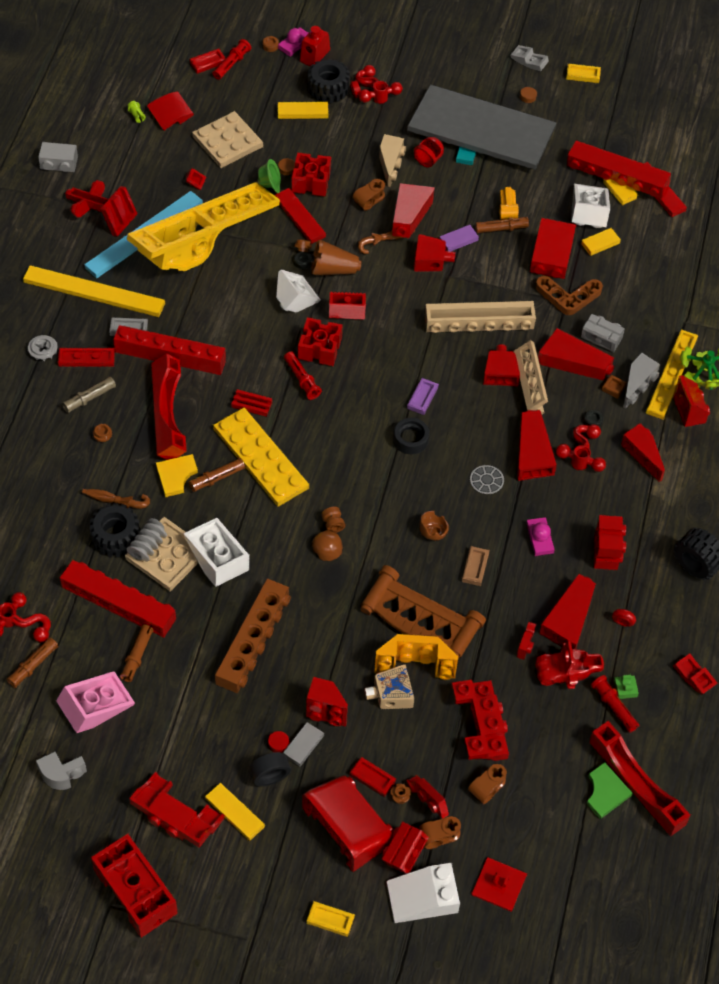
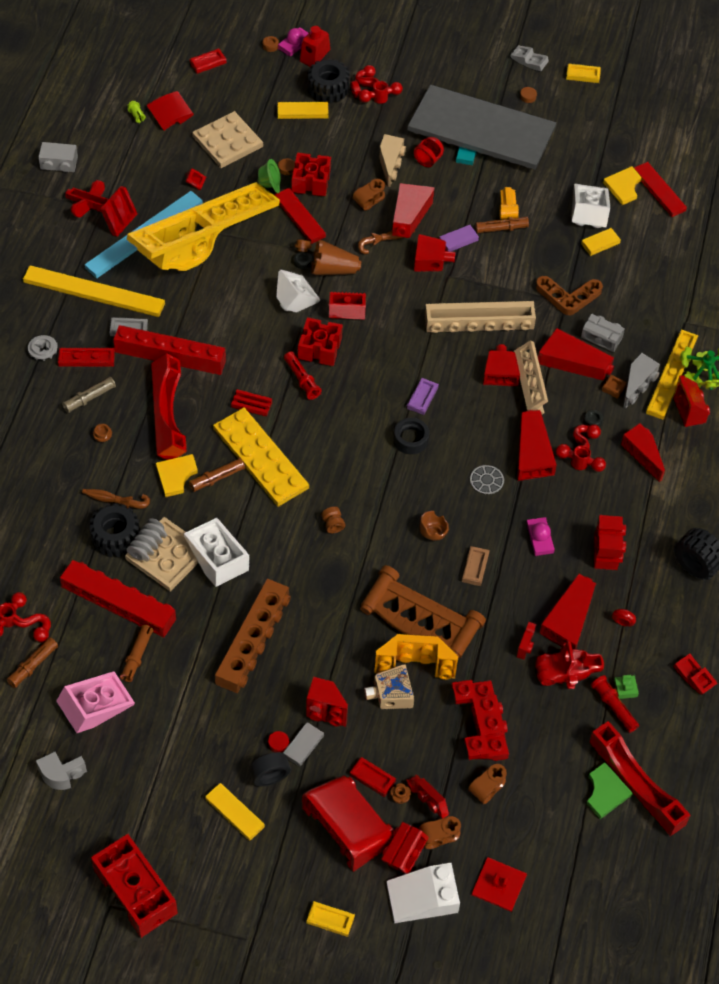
red bracket [129,772,225,848] -> none
red pin [212,39,251,80] -> none
dark orange hair [312,530,343,561] -> none
red slope [530,218,576,279] -> none
red brick [567,141,671,199] -> none

